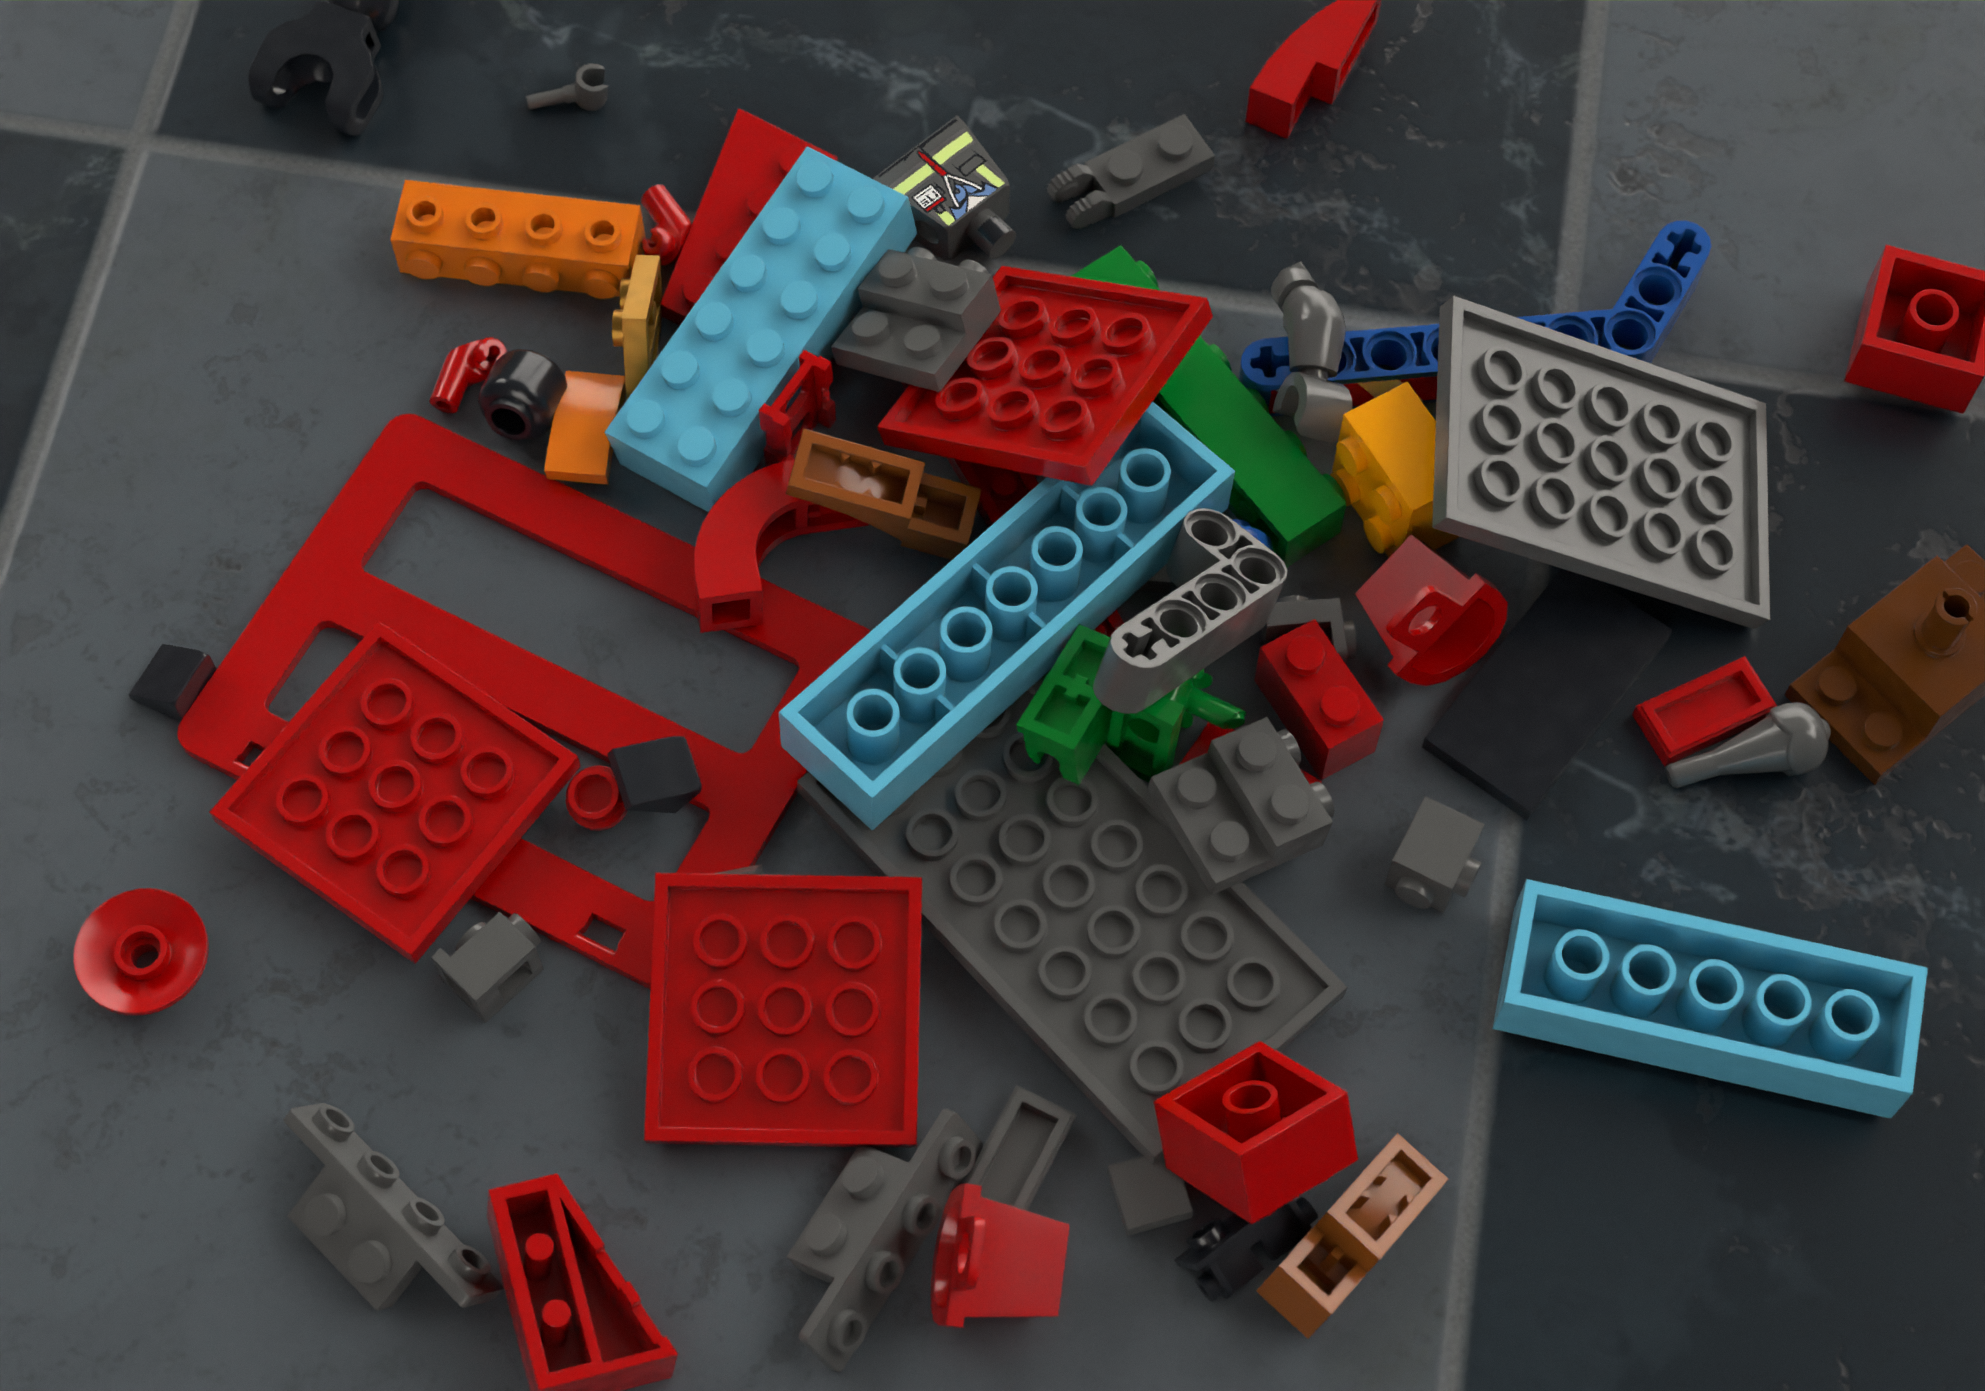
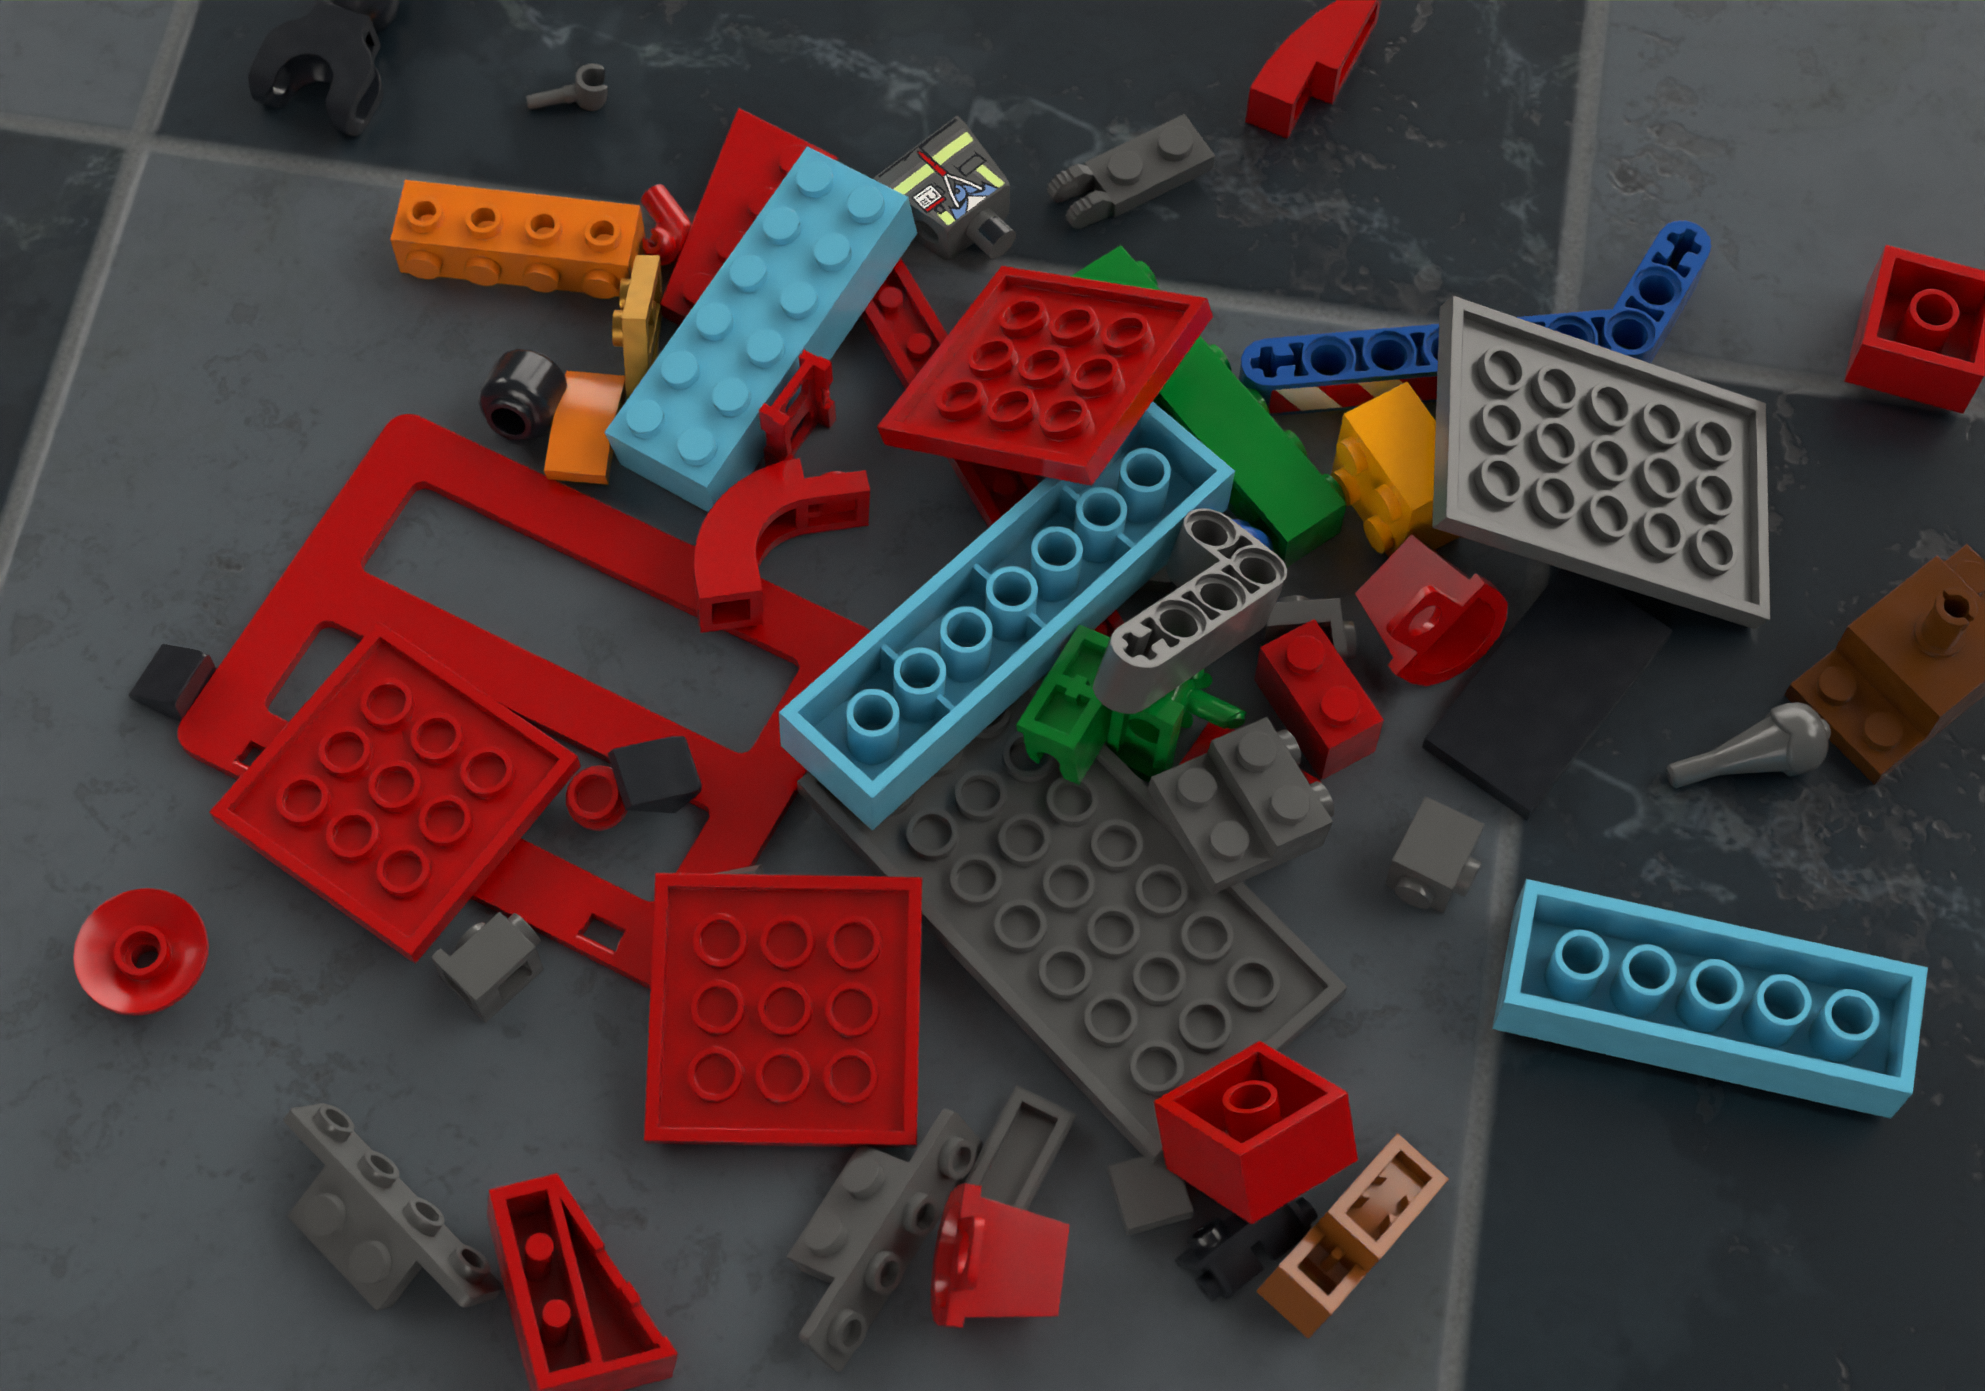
red arm [429,337,507,413] -> none
dark orange slope [786,428,982,560] -> none
dark grey plate [831,247,1001,392] -> none
dark grey piece [1271,262,1353,443] -> none
red tile [1632,656,1777,767] -> none

